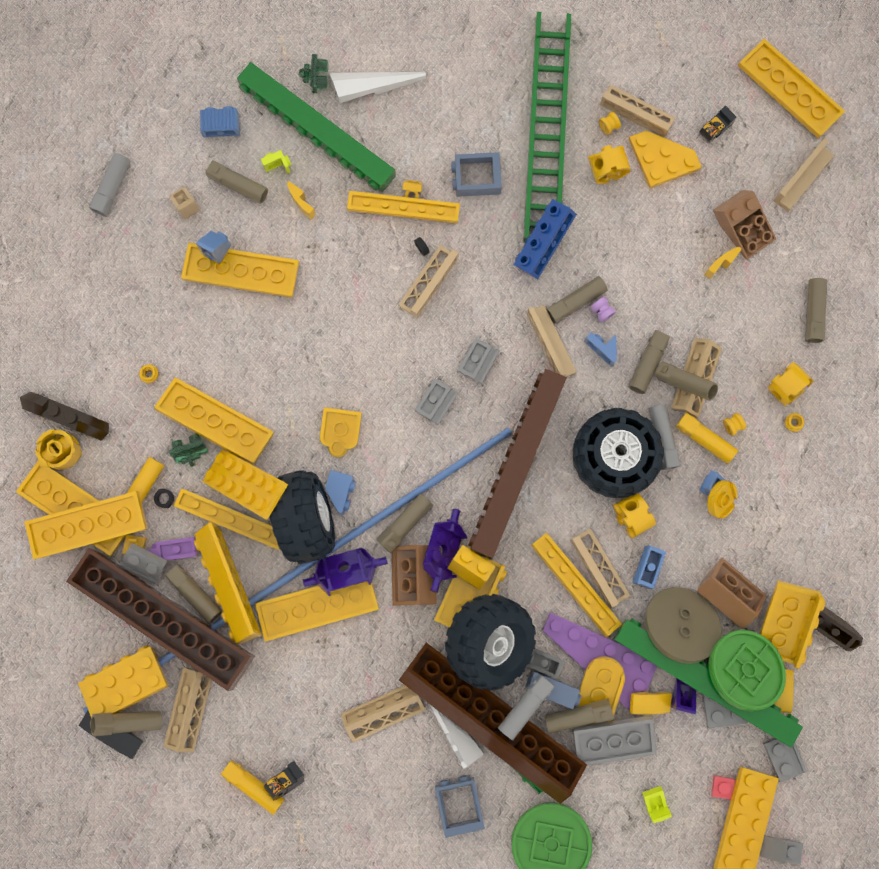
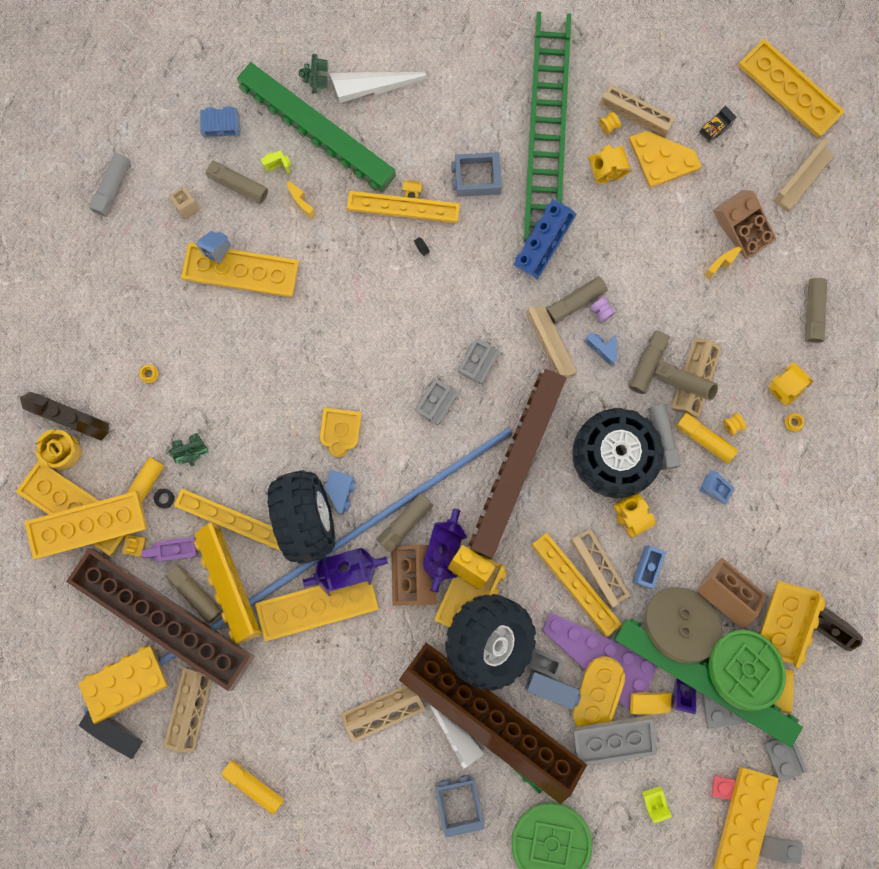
dark tan piece [90,711,162,736] -> none
light grey plate [119,543,167,584] -> none
yellow plate [154,377,274,465] -> none
yellow plate [202,449,288,520] -> none
black leg [264,761,304,801] -> none
tan fence [398,245,459,318] -> none
light grey piece [498,674,555,740] -> none
dark tan piece [545,698,614,734] -> none
yellow tile [707,480,738,519] -> none

